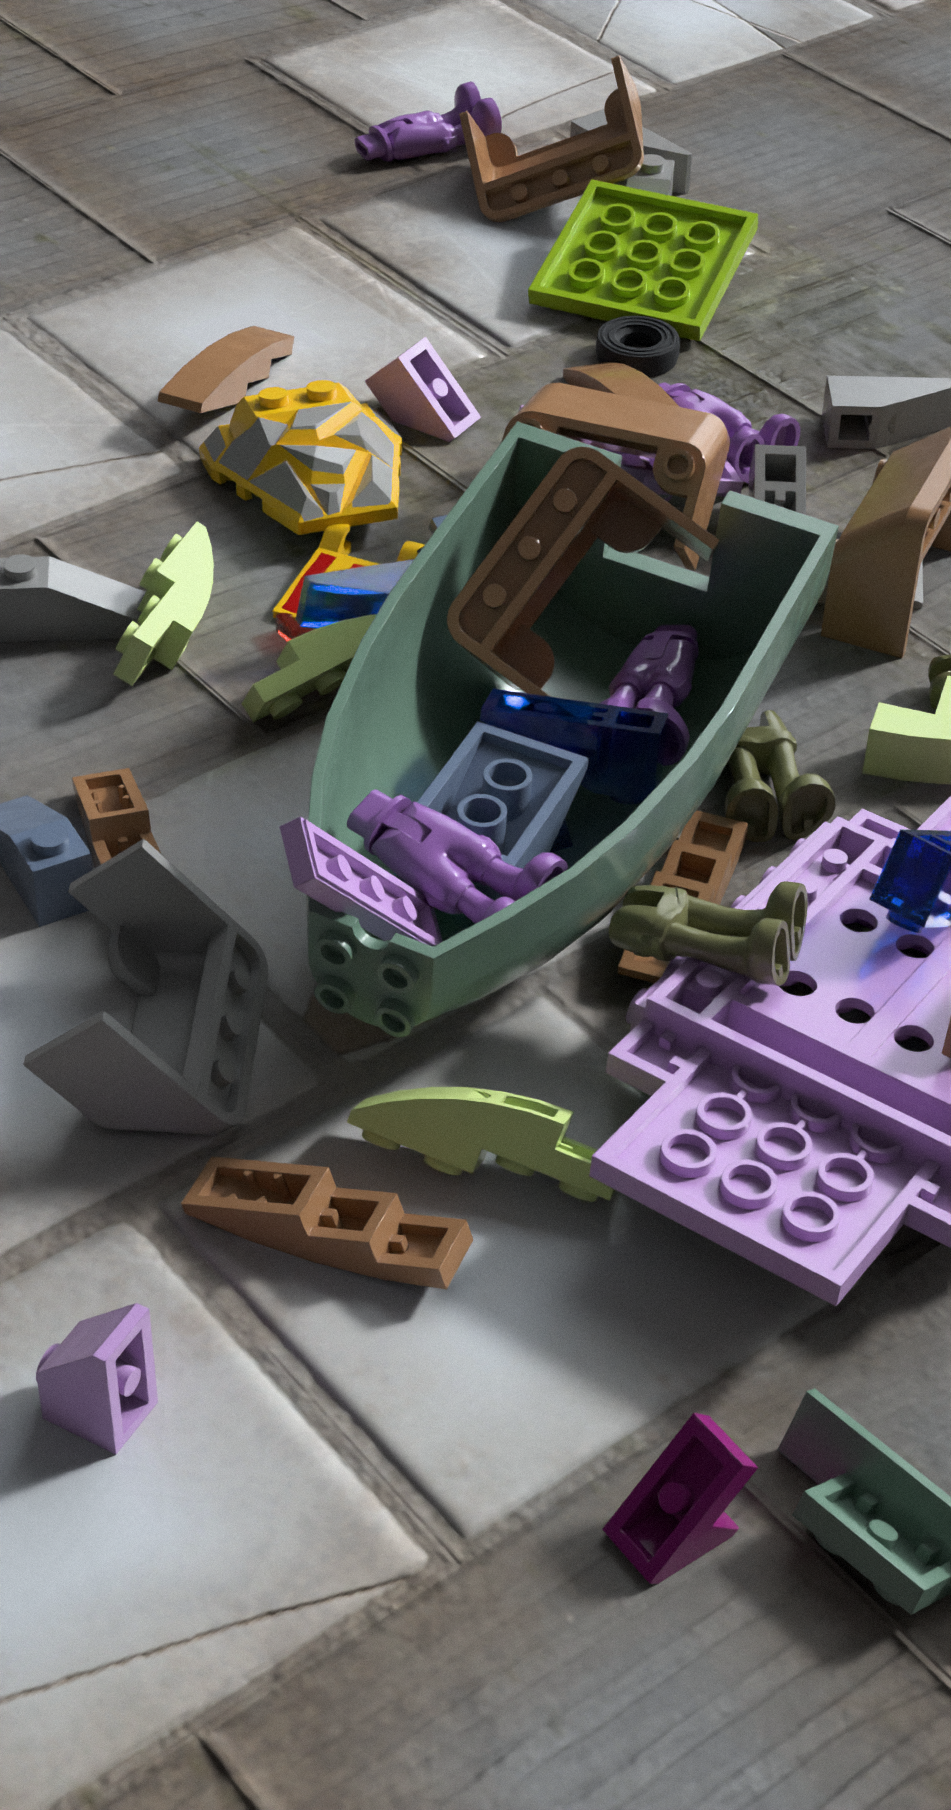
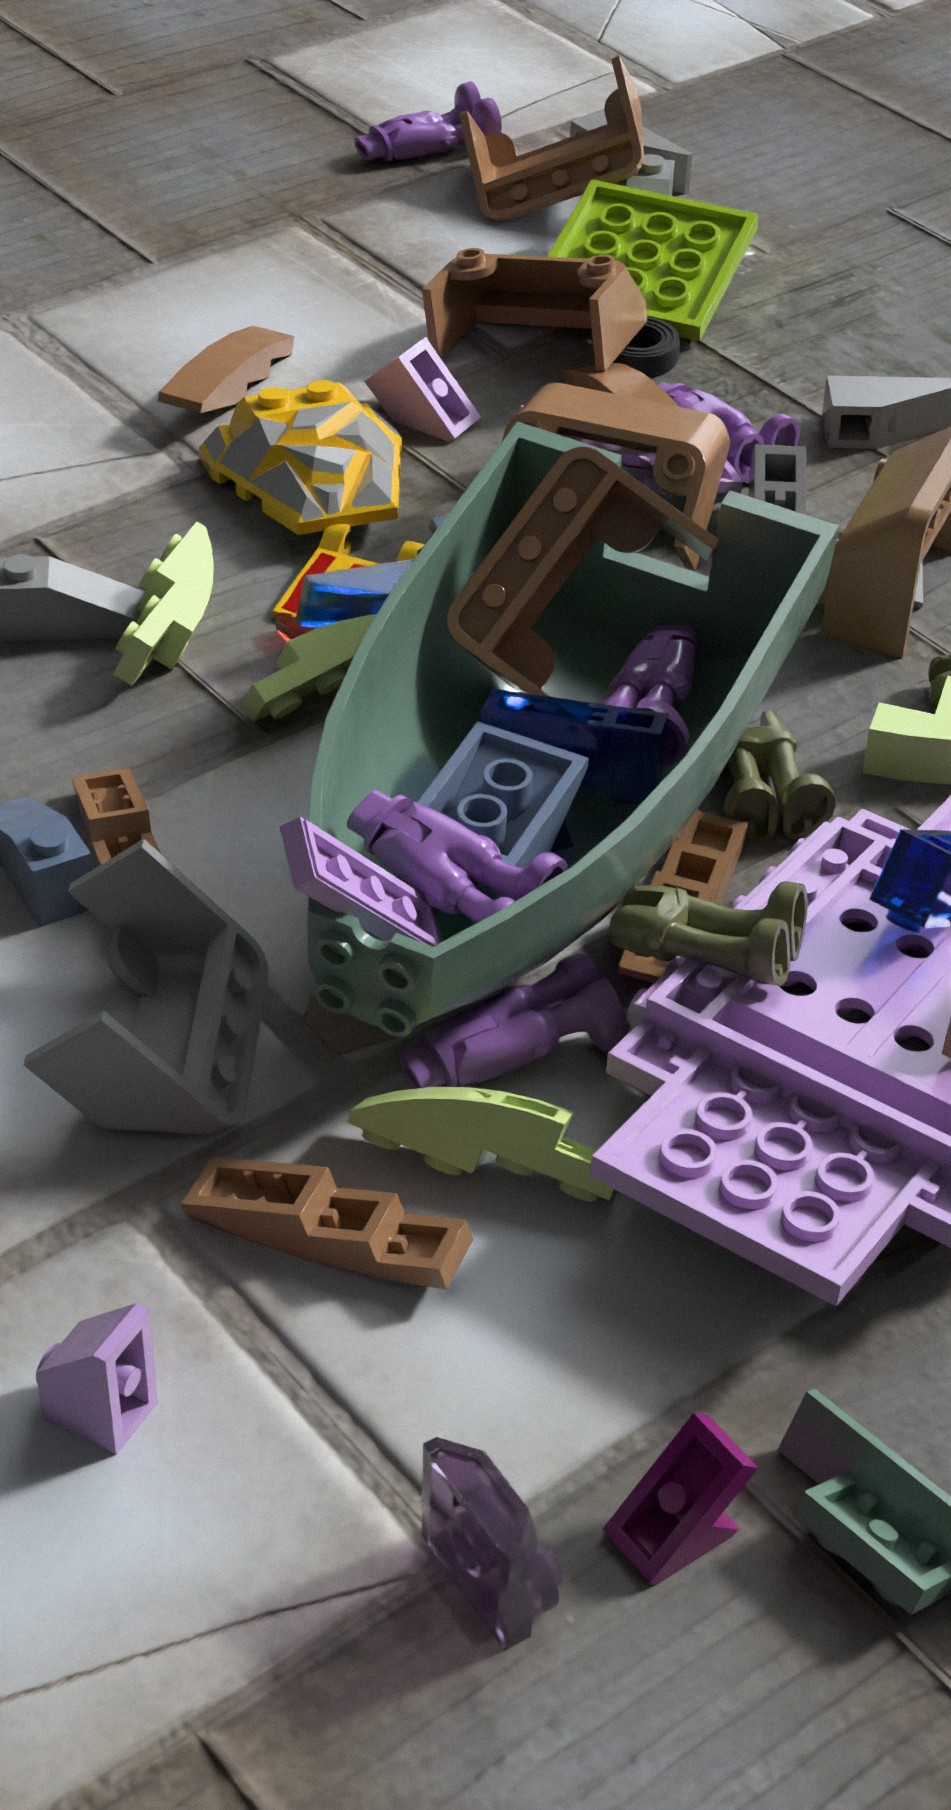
none -> medium lavender piece [398,952,629,1089]
none -> clear purple slope [421,1437,564,1651]
none -> medium nougat windscreen [422,248,647,372]

